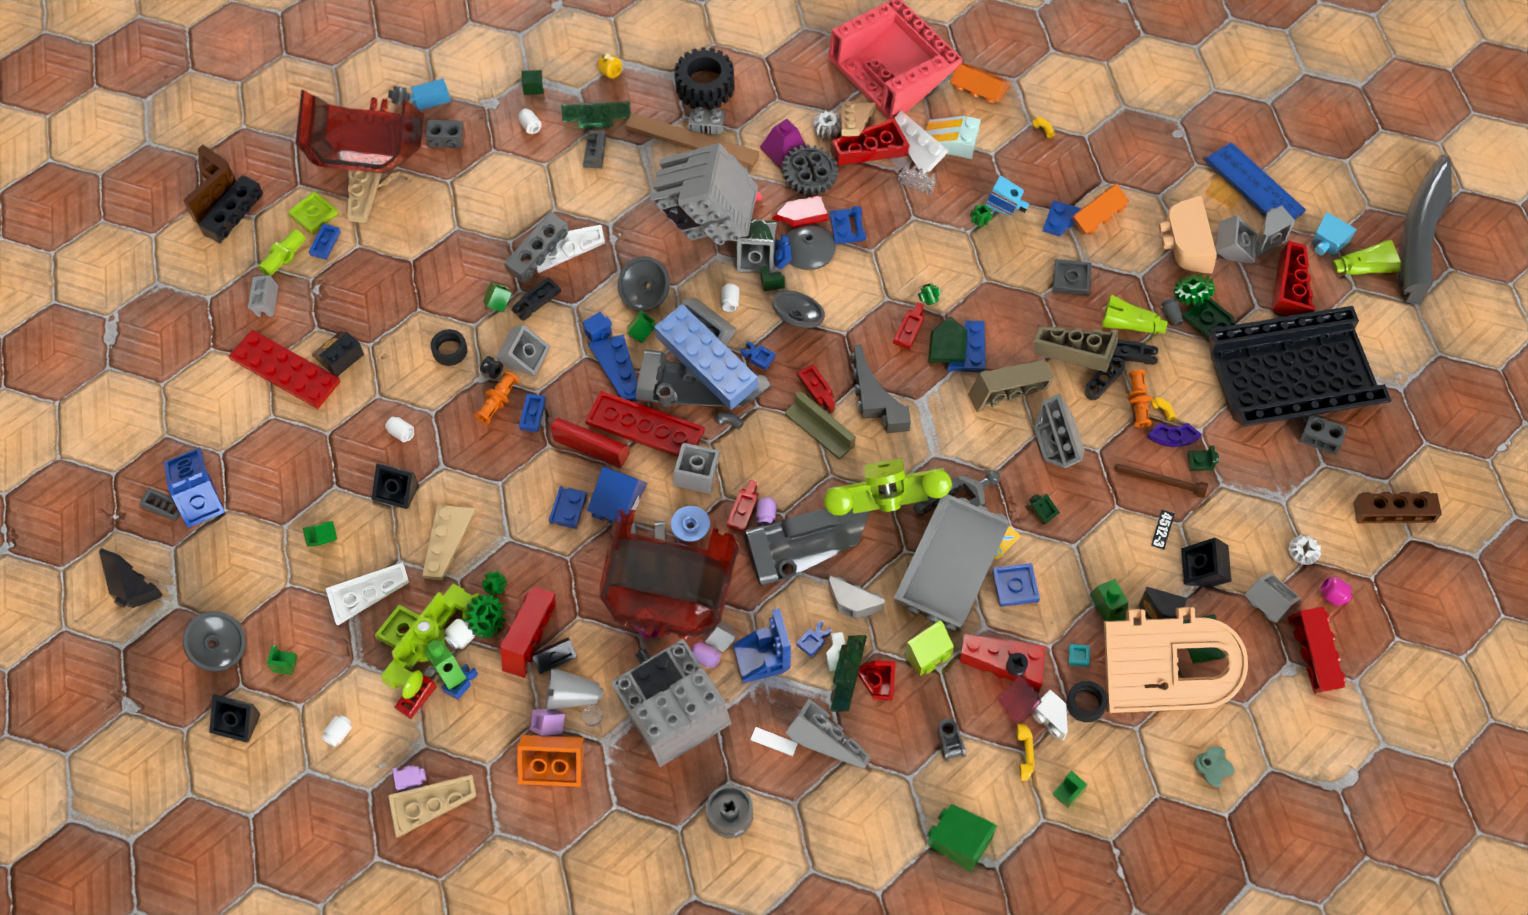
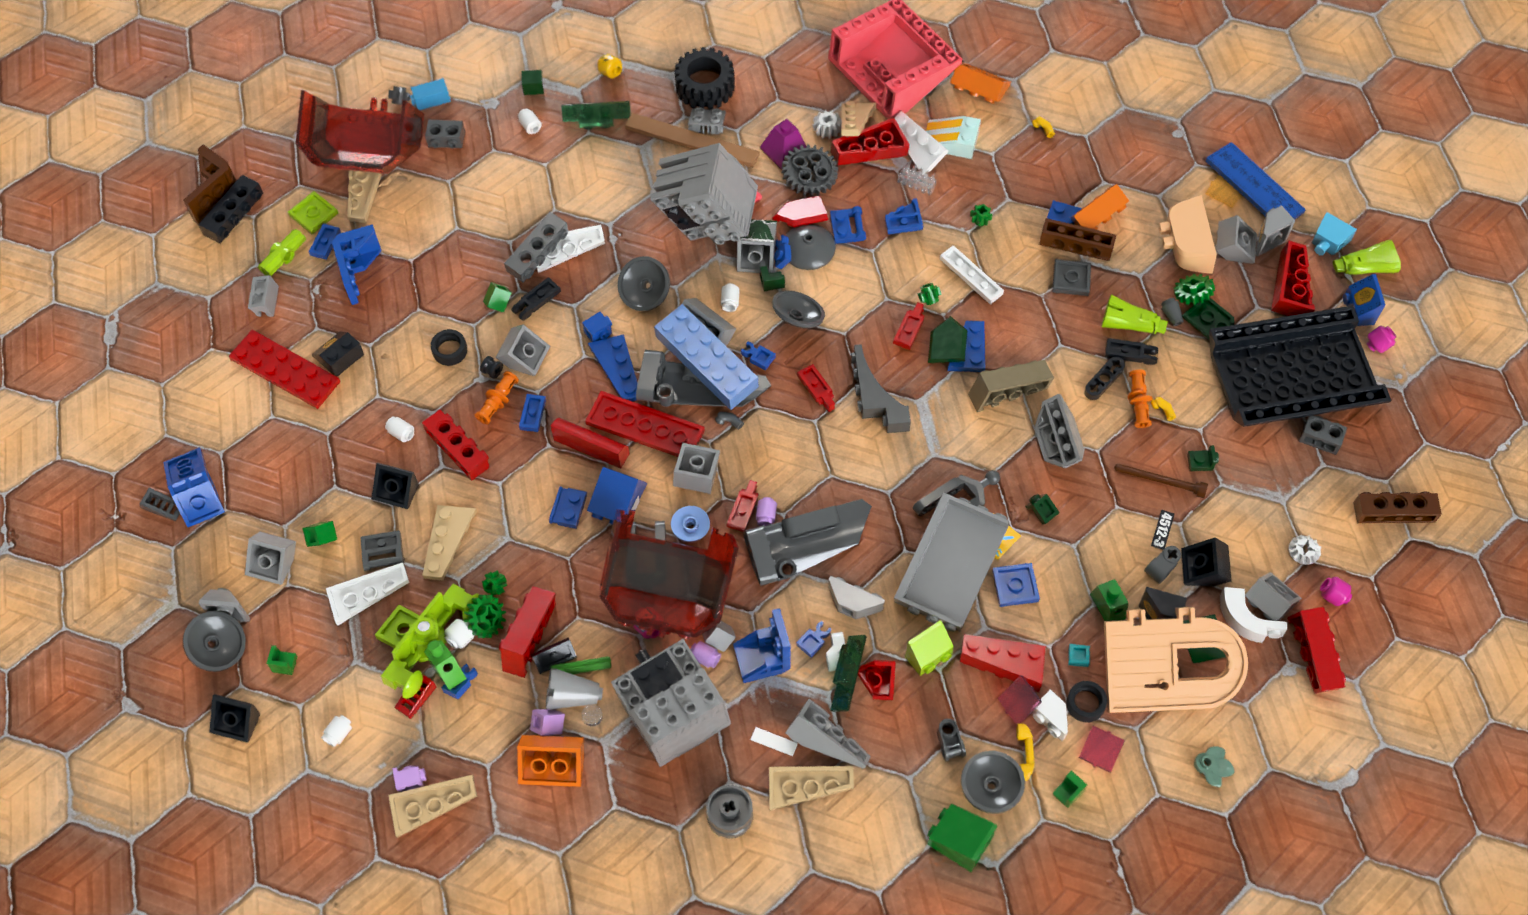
black wedge [99,548,163,608] -> none
dark grey hinge [583,130,606,169] -> none
green panel [627,311,655,343] -> none
olive panel [785,391,856,459] -> none
lime piece [824,458,952,516] -> none
medium azure torso [985,175,1029,216] -> none
black wheel [1006,653,1028,677] -> none
dark tan wedge [1034,327,1118,372] -> none
dark purple tile [1147,422,1202,447] -> none
dark grey slope [1398,155,1452,304] -> none
none -> light grey slope [199,588,250,622]
none -> light grey slope [245,532,296,585]
none -> blue bracket [332,224,382,305]
none -> dark grey plate [361,530,404,571]
none -> red brick [422,409,490,481]
none -> bright green axle [551,656,611,674]
none -> tan wing [769,766,854,811]
none -> blue wing [885,198,923,234]
none -> white plate [940,246,1004,304]
none -> dark grey dish [961,751,1025,814]
none -> reddish brown brick [1039,218,1117,262]
none -> clear pink piece [1079,726,1125,773]
none -> dark grey piece [1144,546,1181,584]
none -> white arch [1220,587,1287,643]
none -> blue slope [1343,274,1386,326]
none -> dark pink head [1367,325,1397,353]

